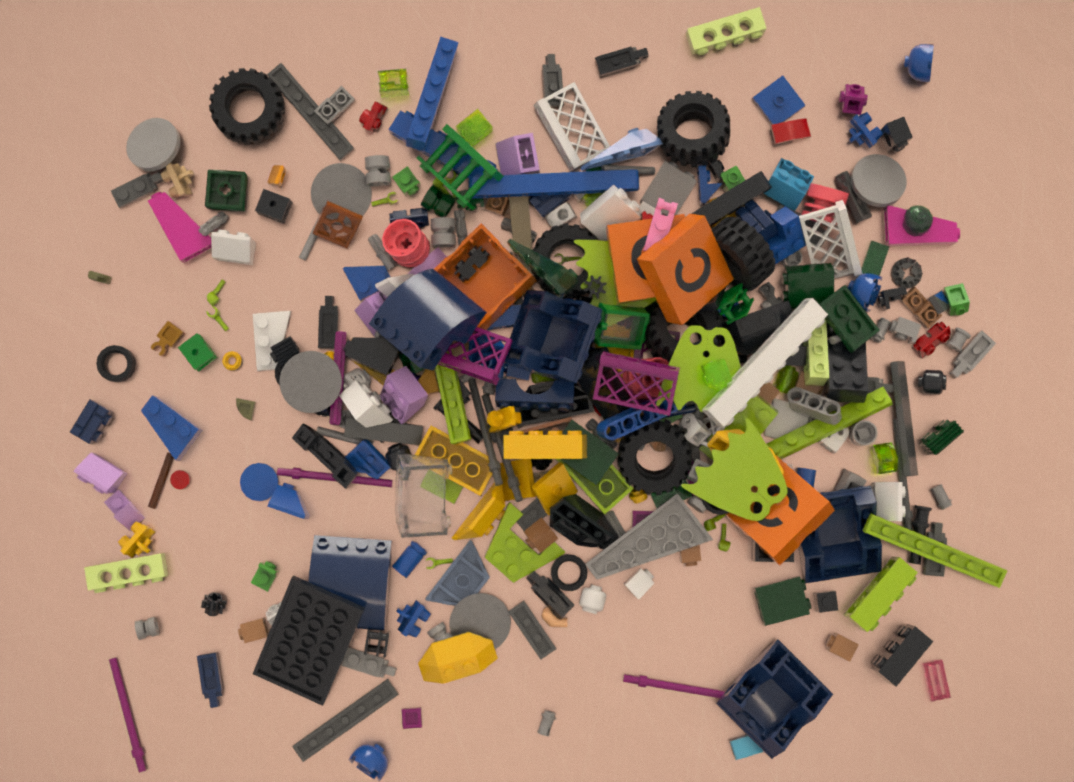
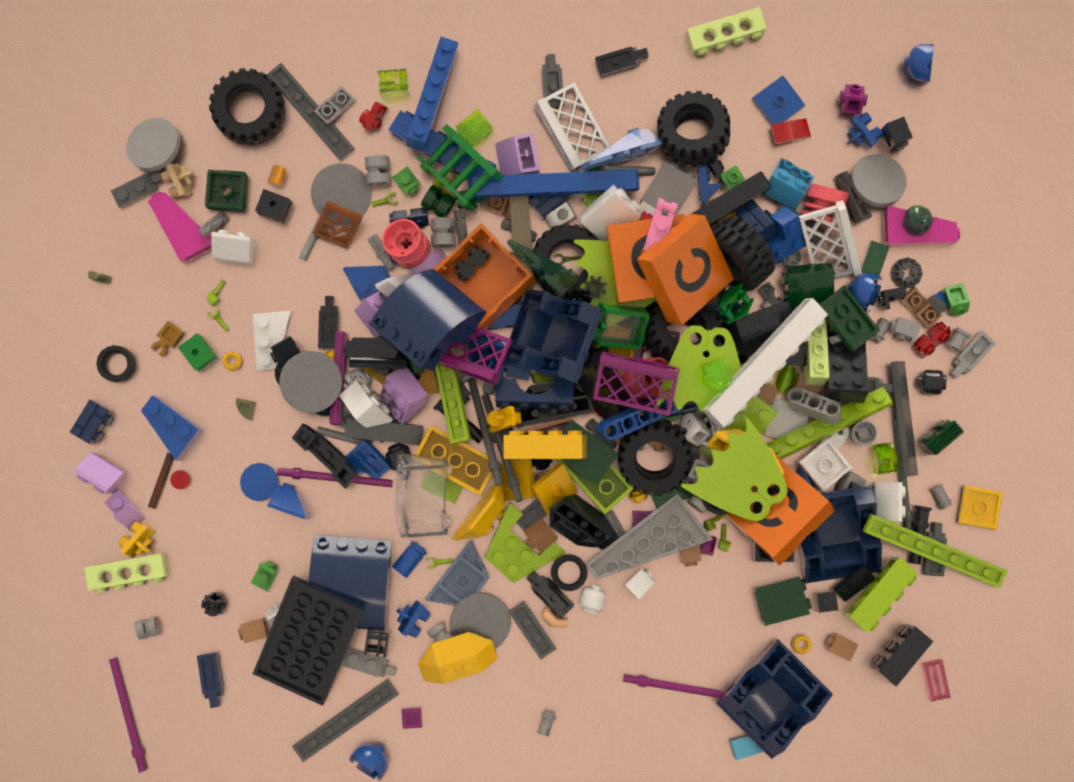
none -> black axle [349,357,407,369]
none -> magenta tile [701,536,717,556]
none -> yellow plate [792,635,812,654]
none -> white tile [798,438,852,492]
none -> black tile [833,565,876,602]
none -> yellow plate [957,485,1003,530]

